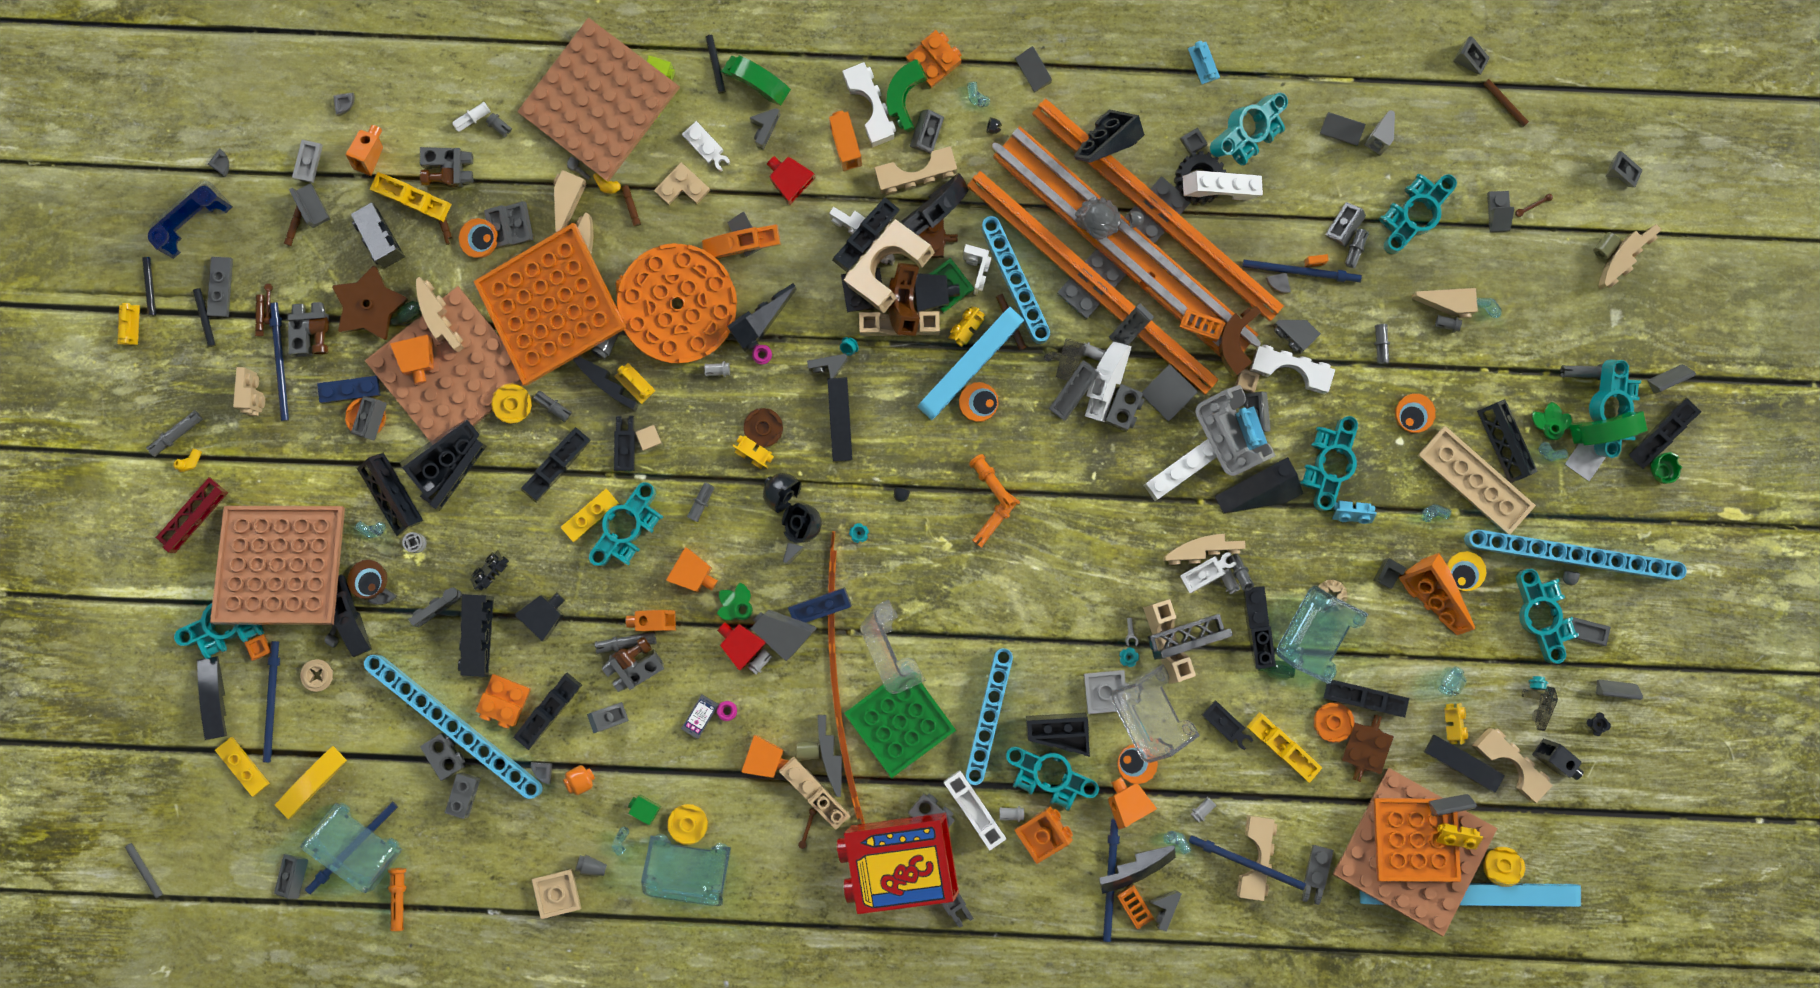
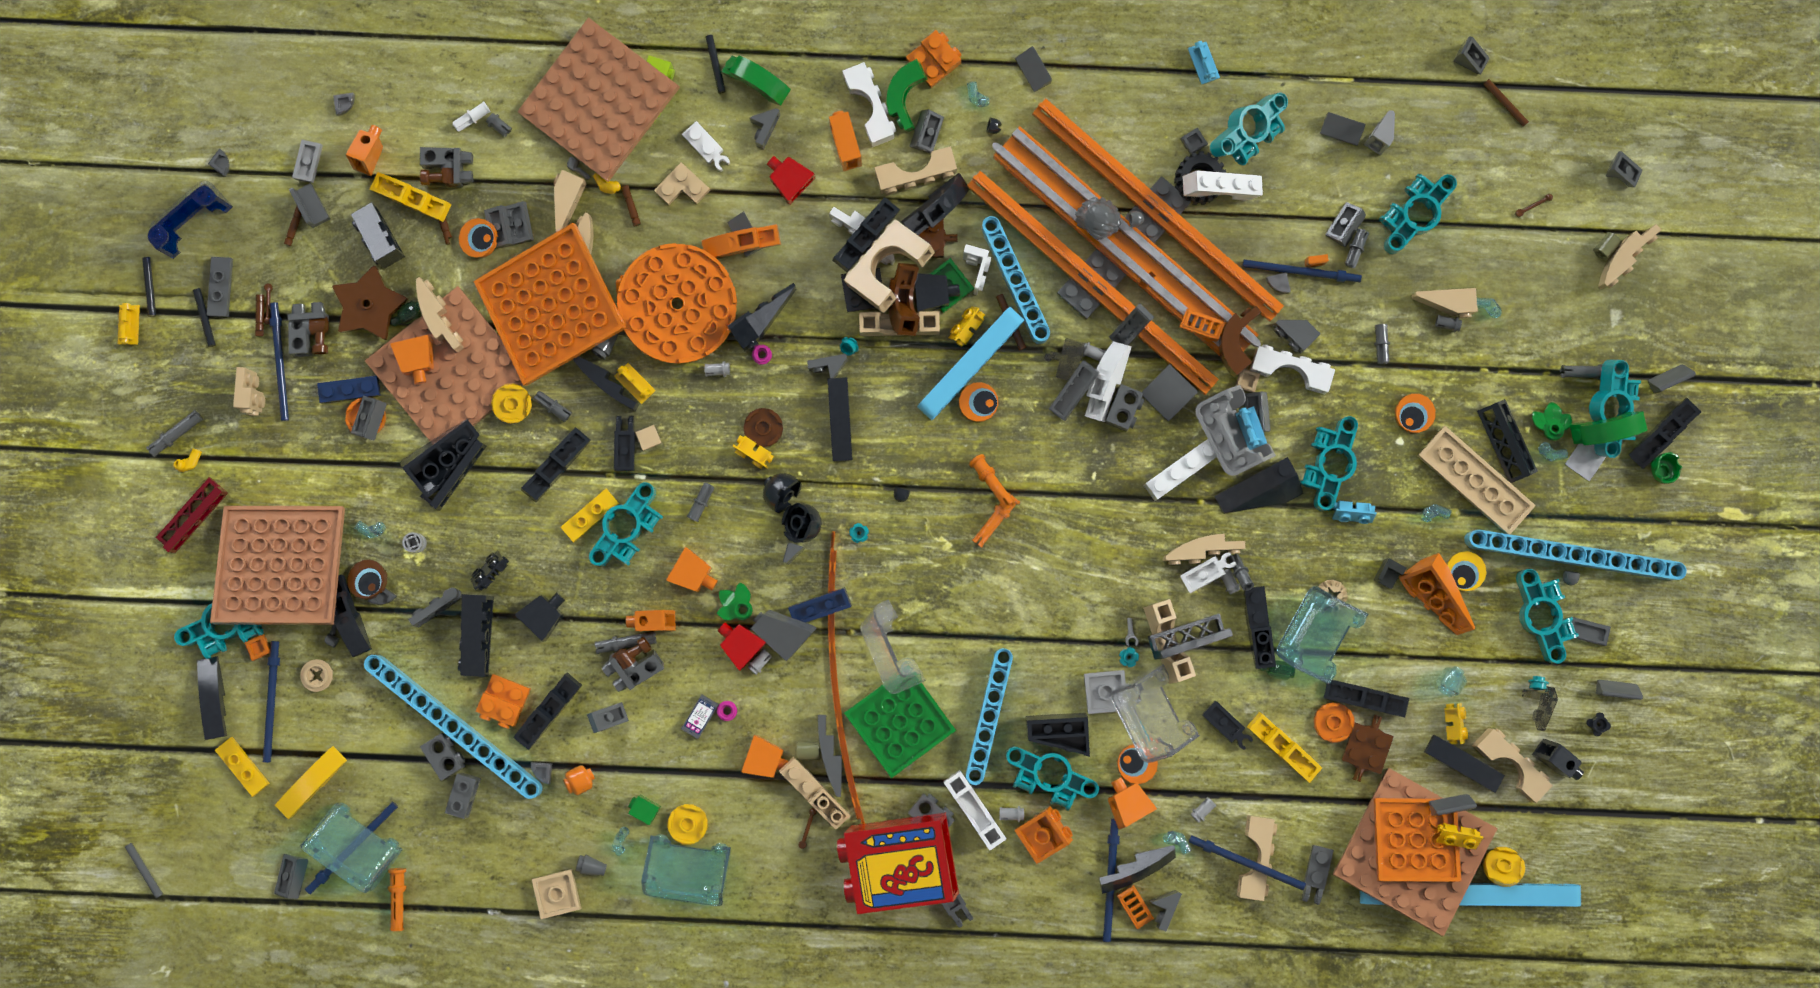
black fence [357,452,423,536] -> none
black wedge [1074,109,1145,163] -> none
dark grey slope [1487,191,1514,232] -> none

